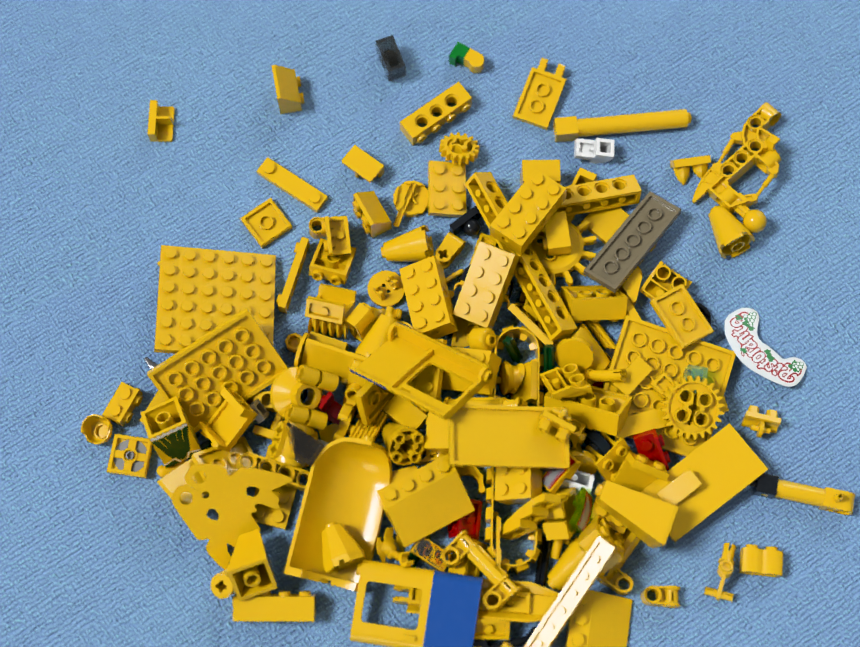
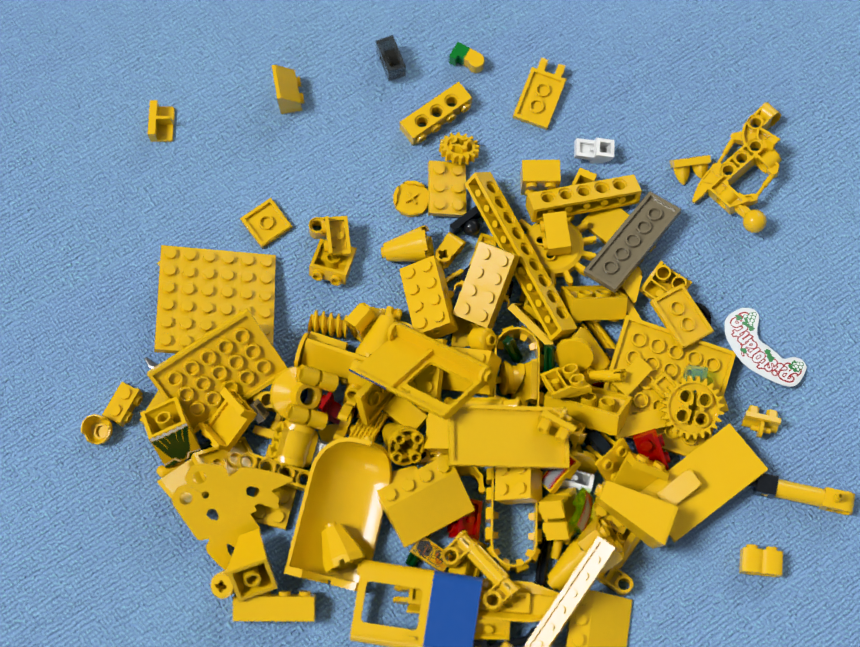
yellow piece [107,434,153,479] -> none
yellow plate [256,157,328,213] -> none
yellow plate [276,237,310,314] -> none
yellow tile [285,333,302,353] -> none
clear smoke slope [286,422,324,466] -> none
yellow panel [305,283,357,325] -> none
yellow panel [342,145,385,183] -> none
yellow slope [352,191,392,239] -> none
yellow plate [367,270,405,309] -> none
yellow piece [376,527,414,567] -> none
yellow piece [393,182,417,228] -> none
yellow brick [490,169,567,255] -> none
yellow piece [496,516,501,567] -> none
yellow slope [500,492,561,540] -> none
yellow brick [553,109,691,142] -> none
yellow piece [640,586,680,608] -> none
yellow pin [704,543,736,602] -> none
yellow cone [708,206,755,259] -> none

